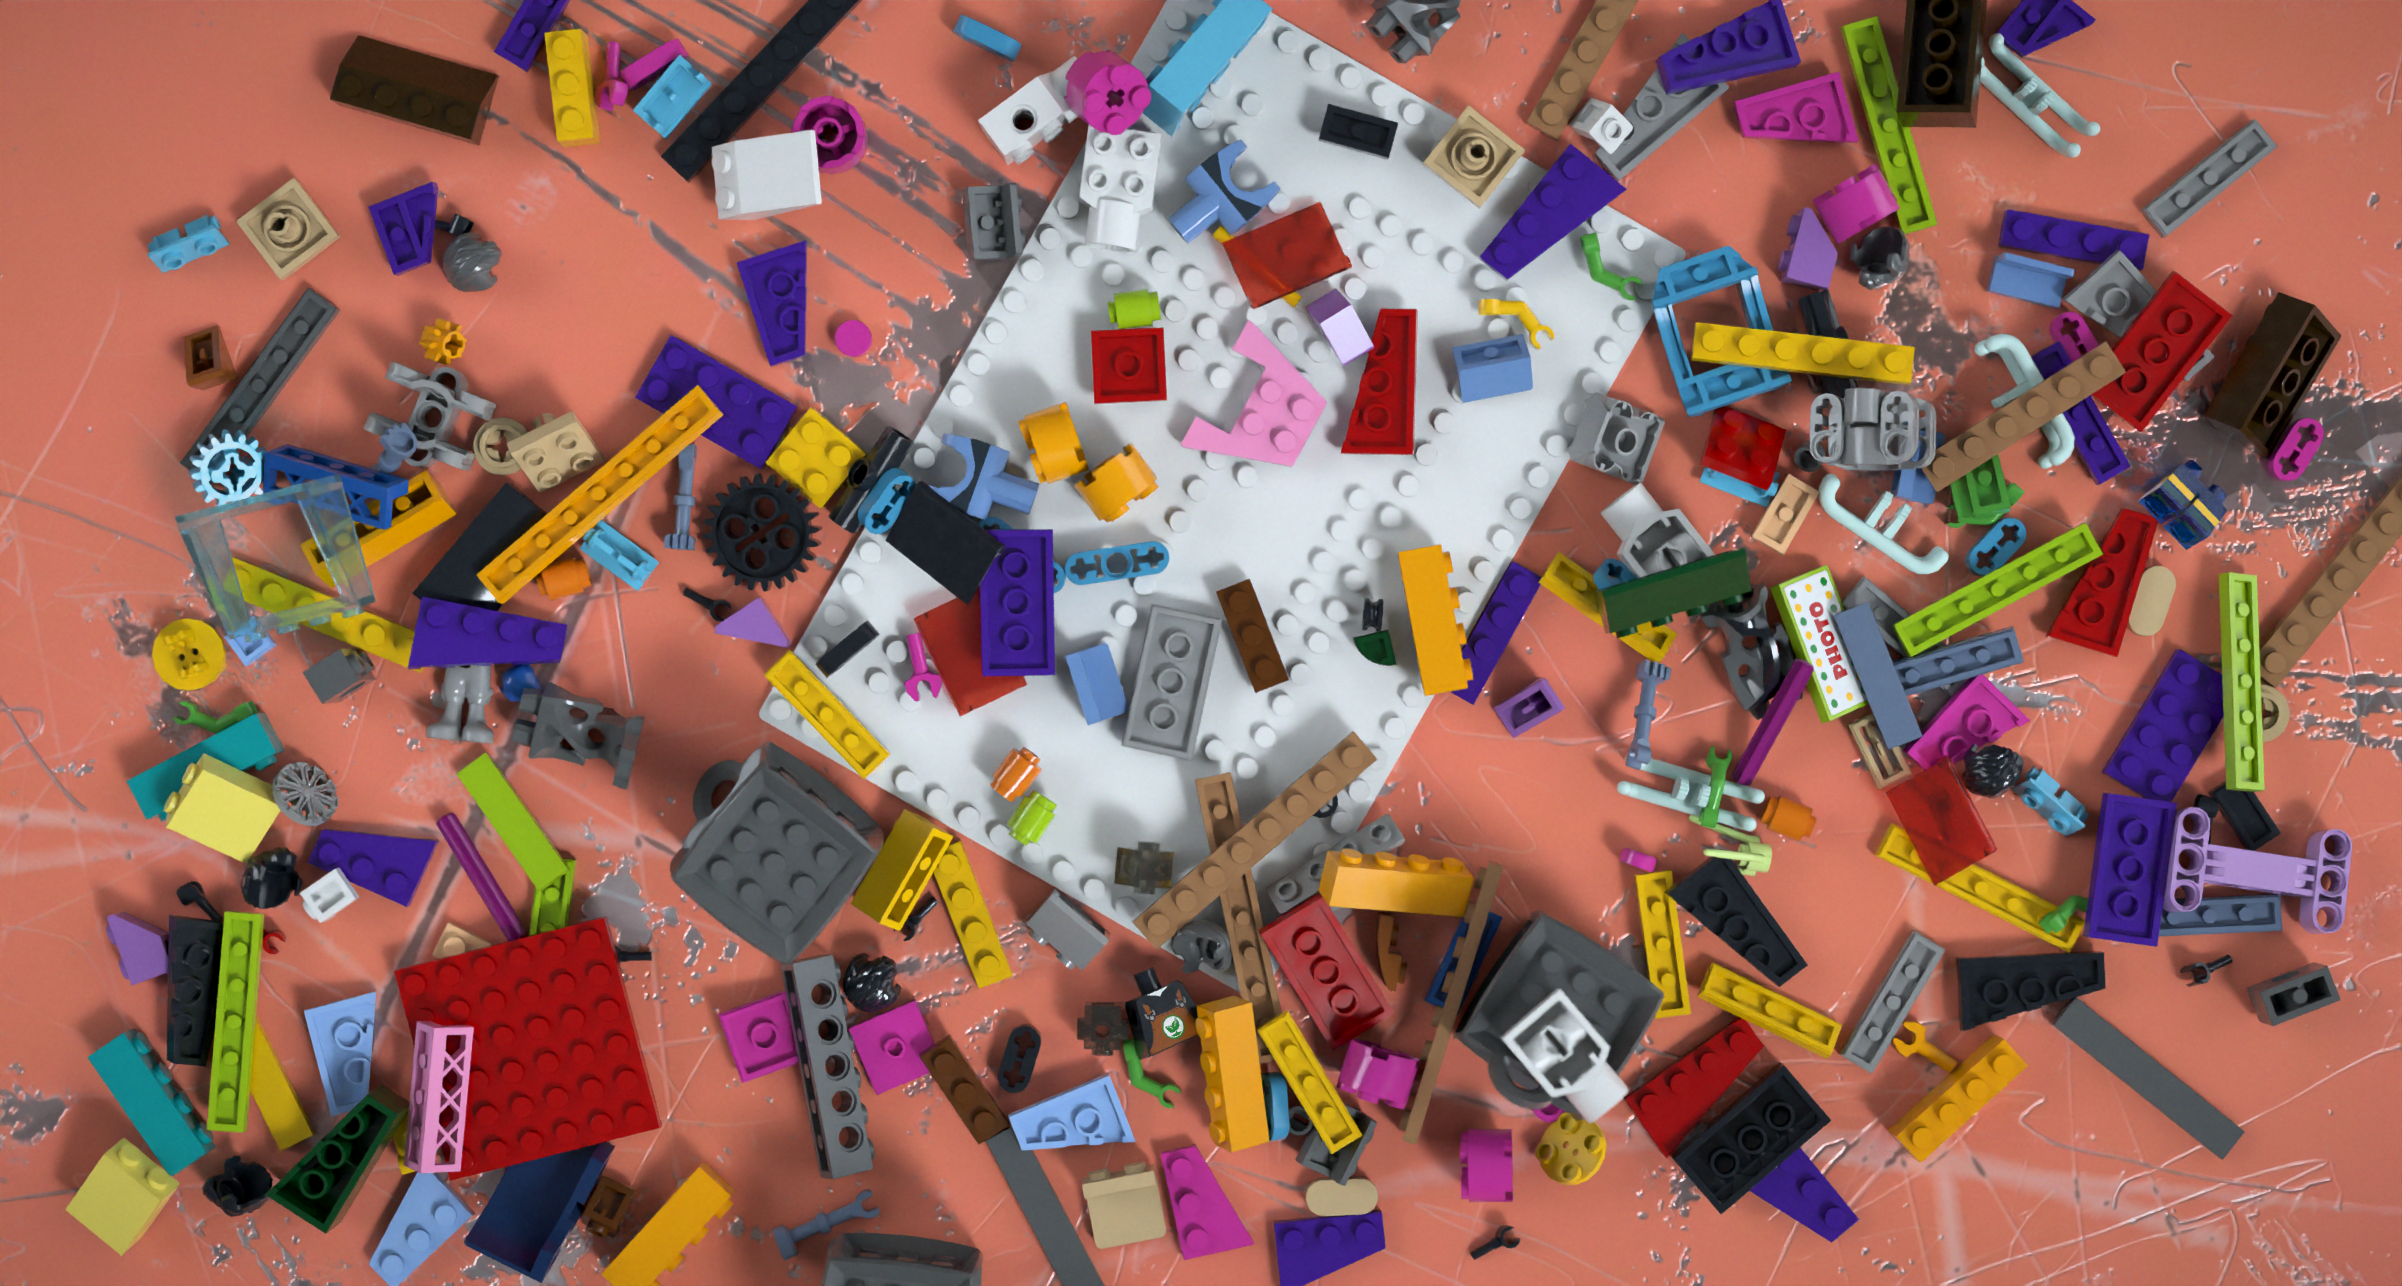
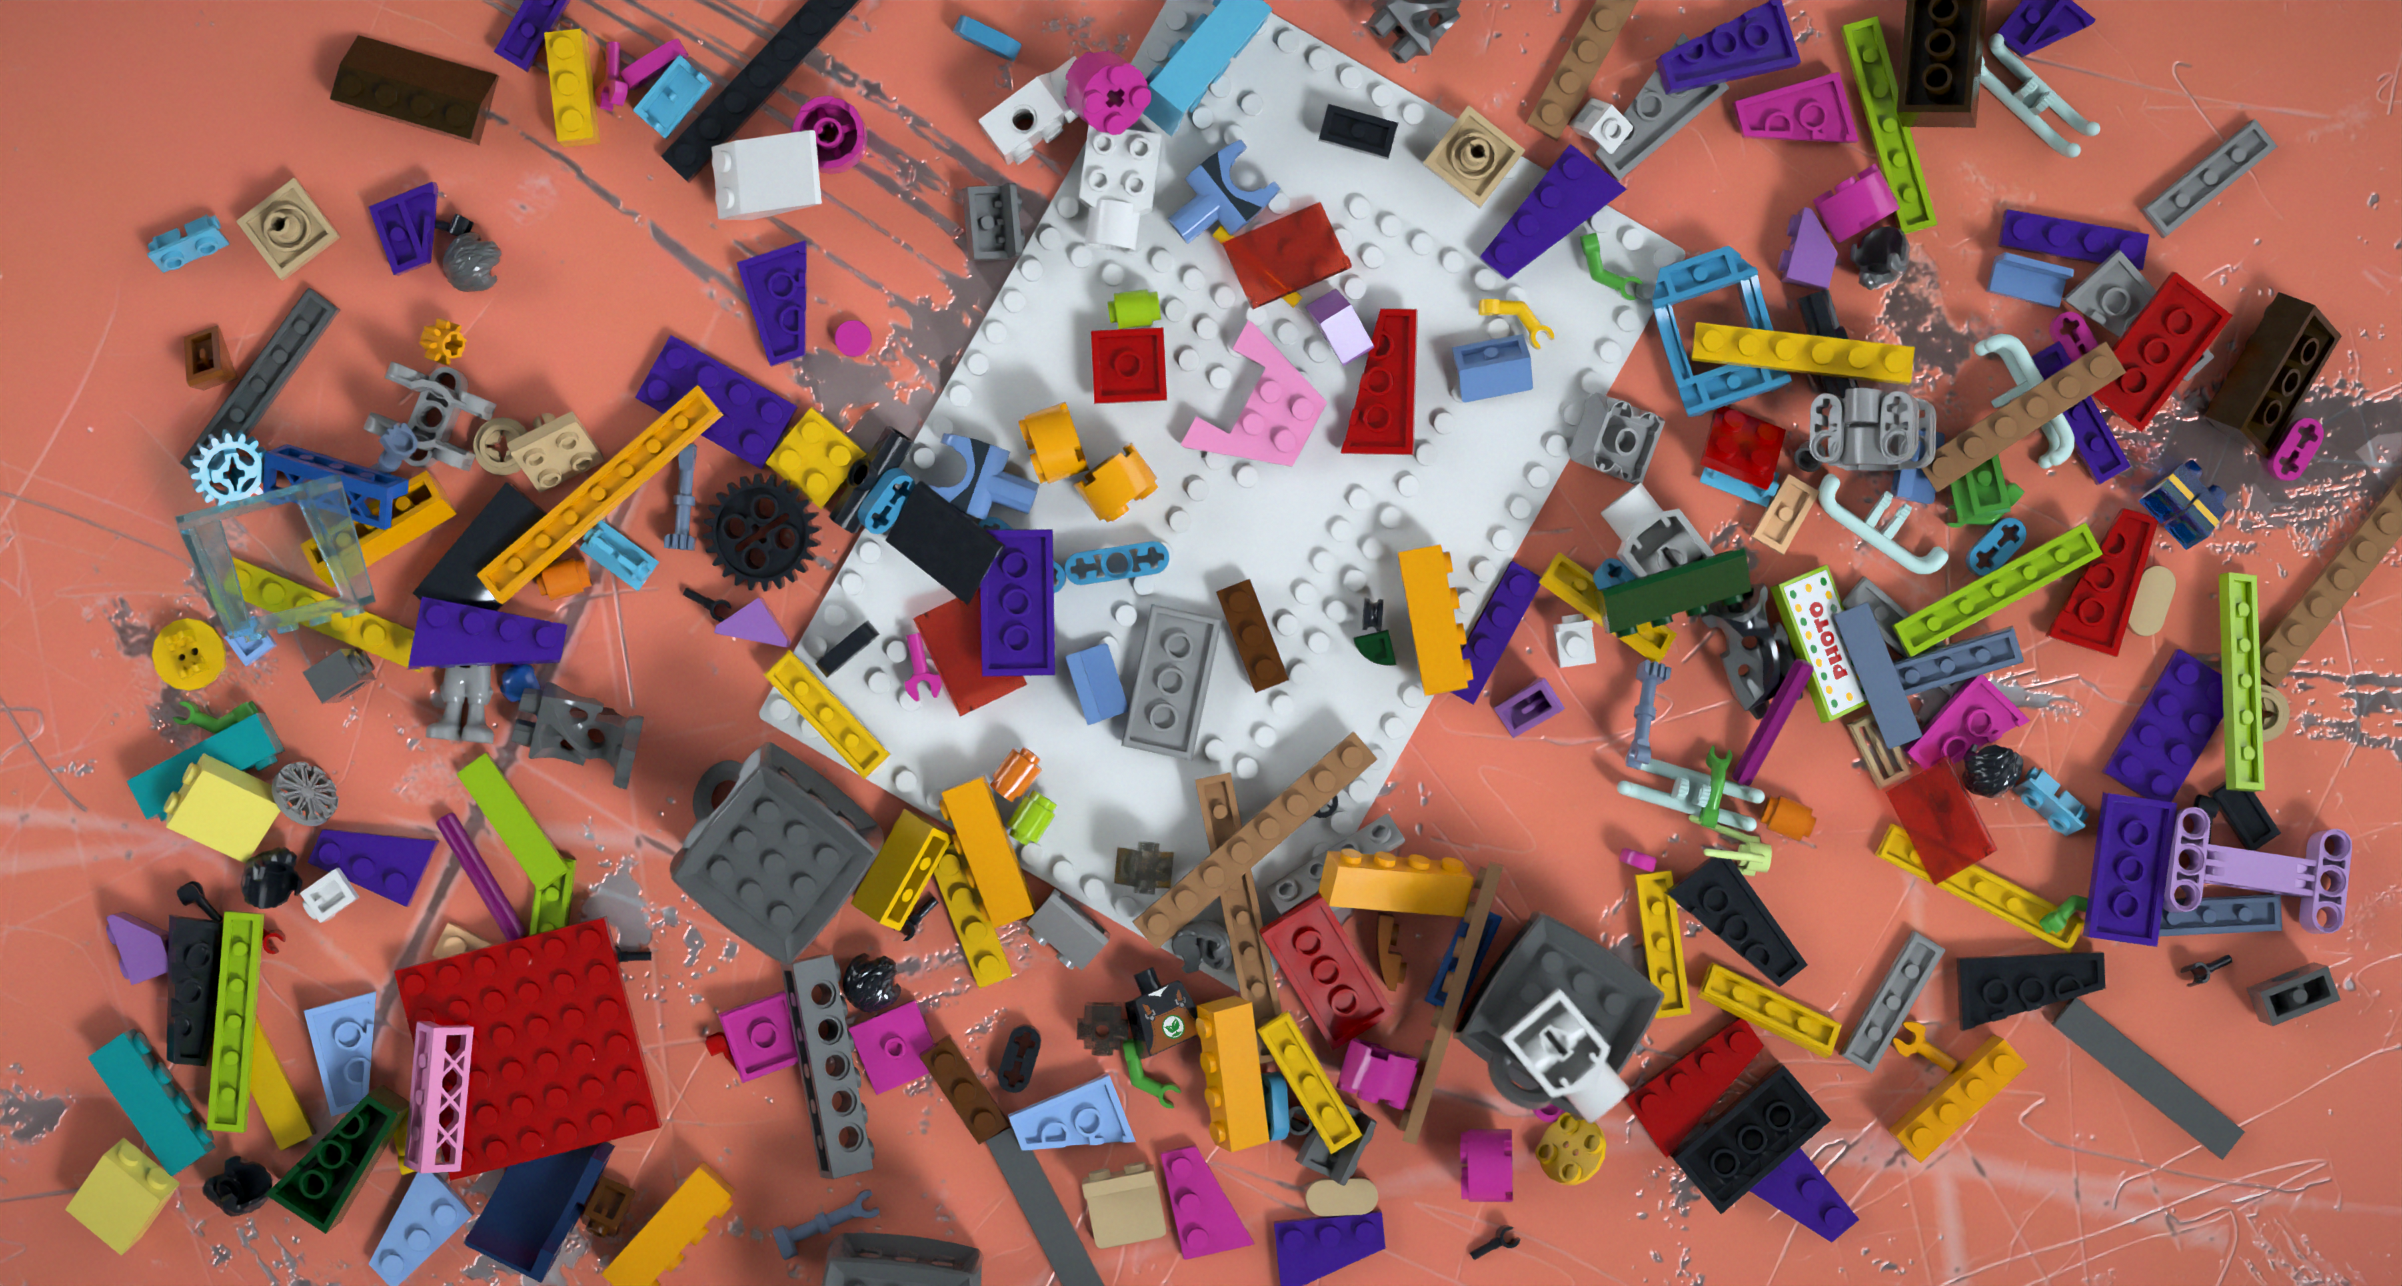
none -> red hand [705,1032,738,1072]
none -> light orange brick [939,775,1037,929]
none -> white bracket [1553,614,1596,668]

